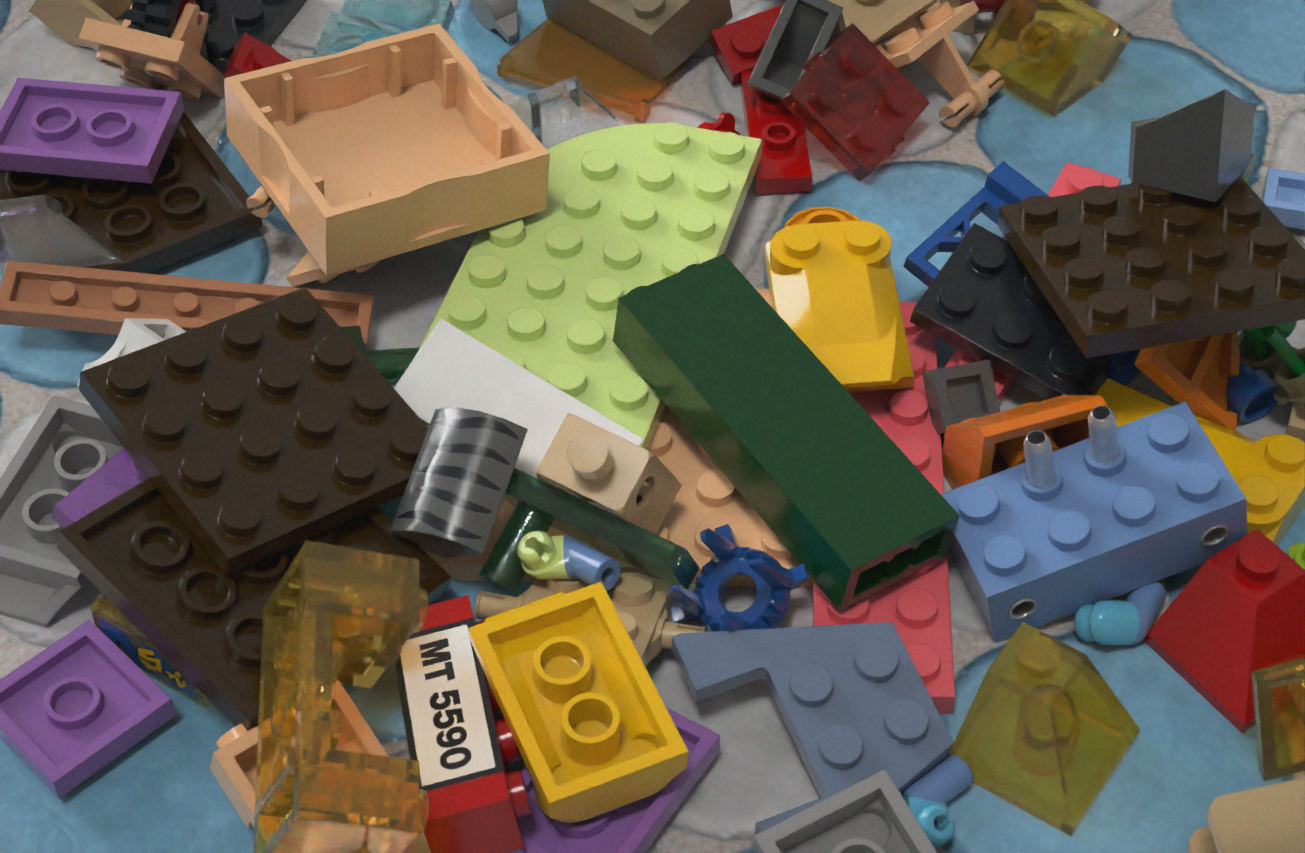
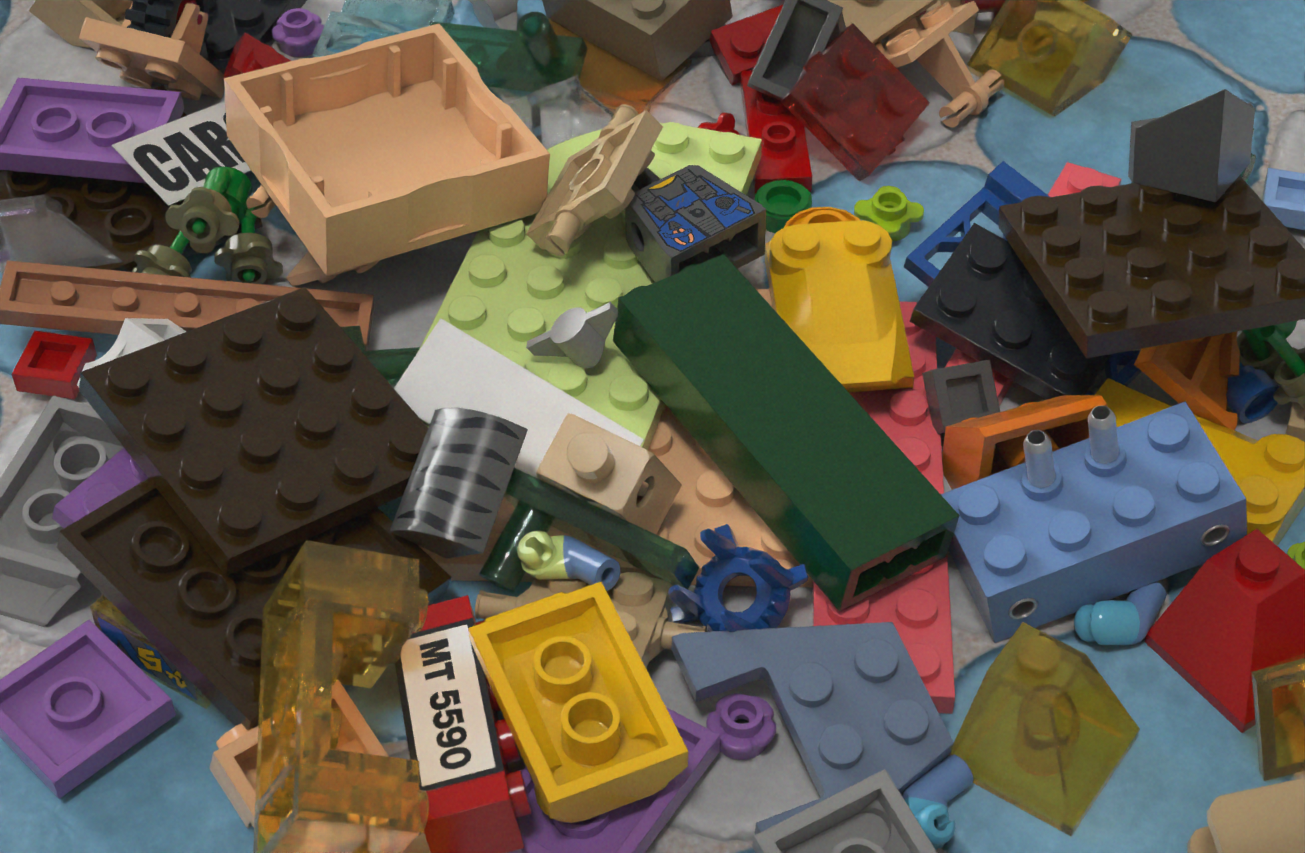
none -> red plate [11,330,97,399]
none -> sticker [111,101,251,206]
none -> olive plant [132,166,283,284]
none -> medium lavender plate [272,8,325,57]
none -> clear green piece [429,12,588,97]
none -> tan plate [526,104,663,256]
none -> light grey piece [526,302,618,369]
none -> torso [625,165,766,282]
none -> medium lavender plate [706,693,776,760]
none -> green tile [754,180,812,233]
none -> lime plate [854,186,924,242]

